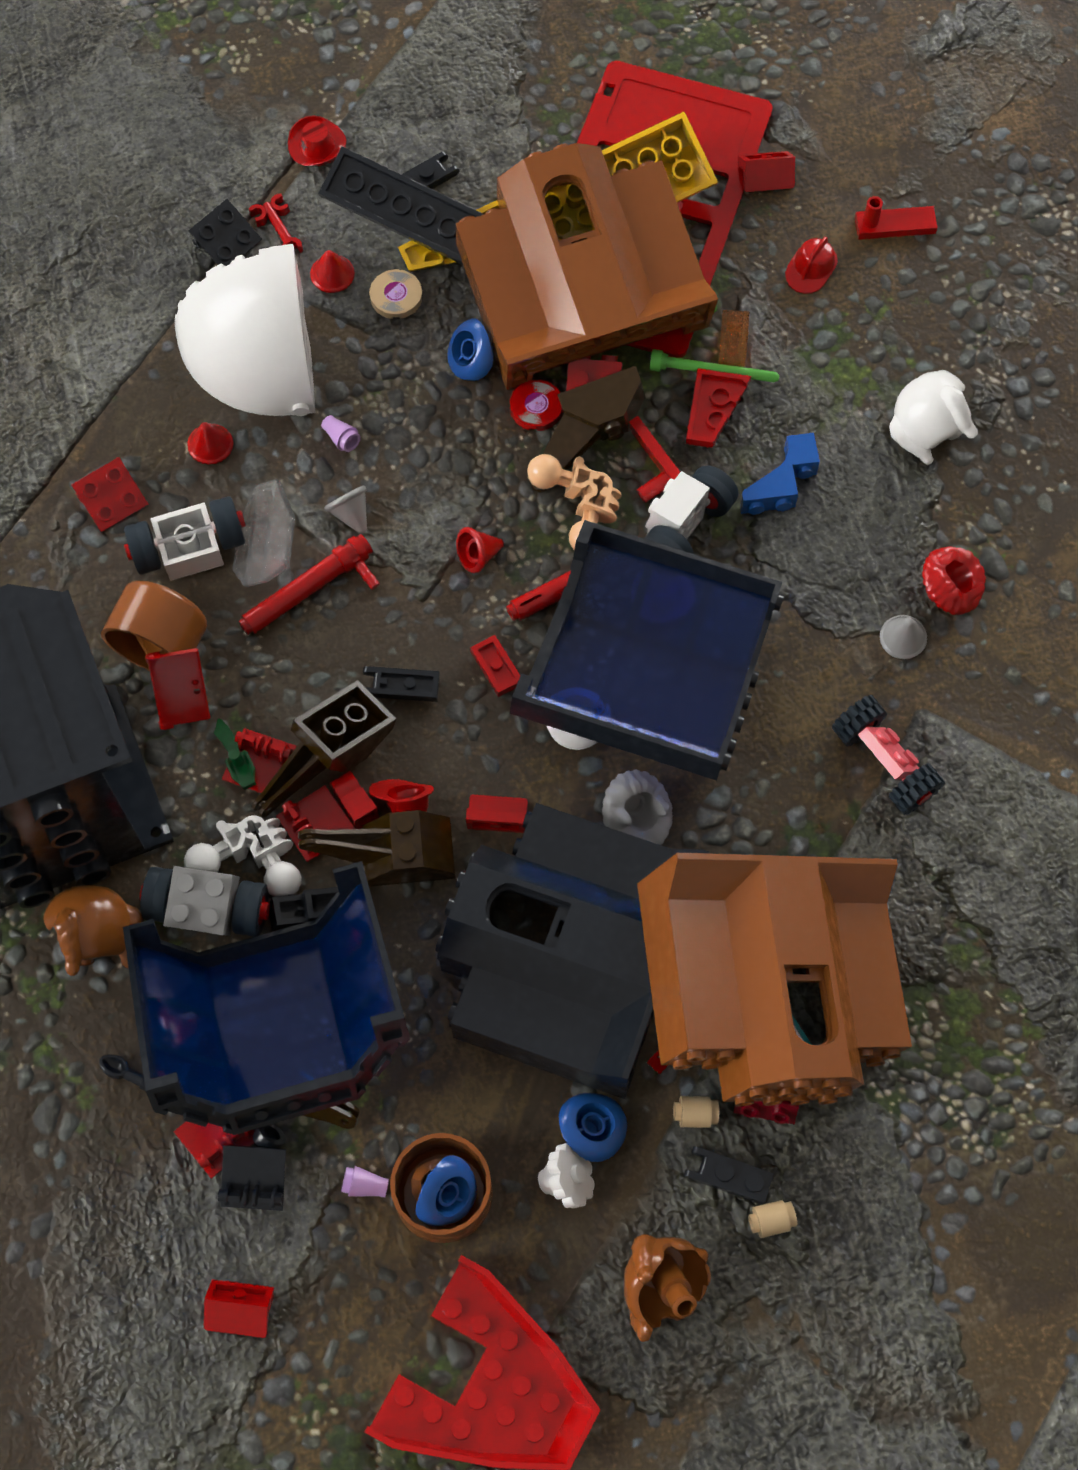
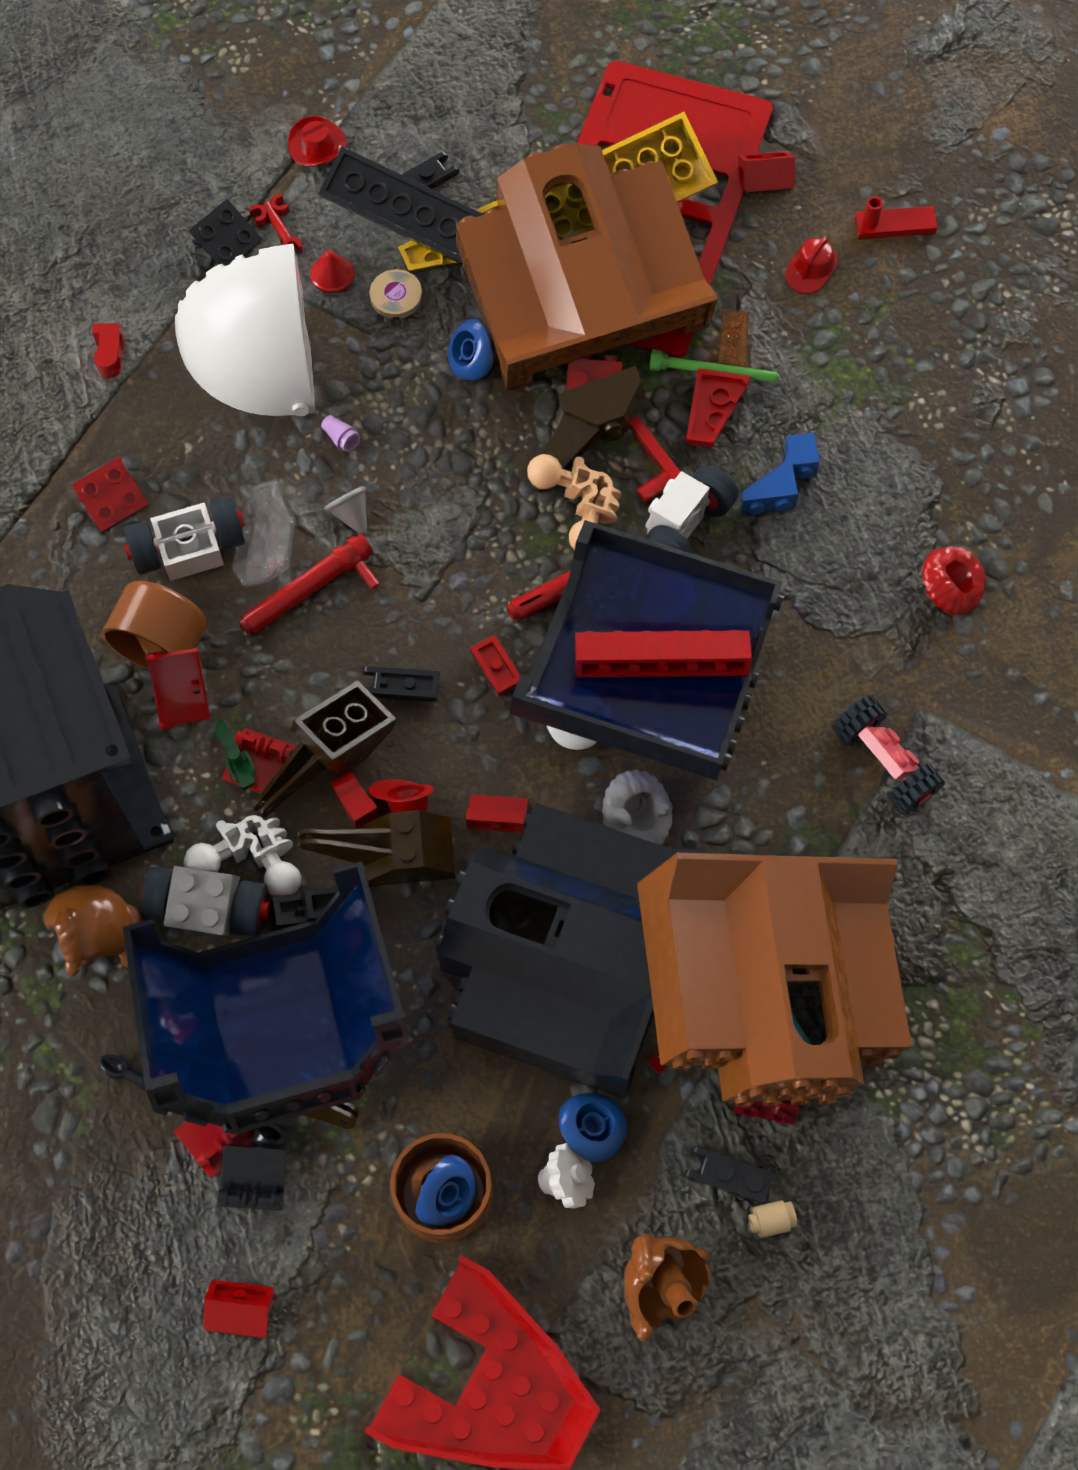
red hat [187,422,234,465] -> none
red hinge [276,785,355,862] -> none
lavender cone [341,1166,389,1197] -> none
red hat [456,527,504,573] -> none
red tile [510,380,563,431] -> none
tan brick [673,1096,719,1128] -> none
light grey hat [880,615,927,659] -> none
white piece [889,370,978,465] -> none
none -> red leg [92,323,124,378]
none -> red brick [575,630,752,678]

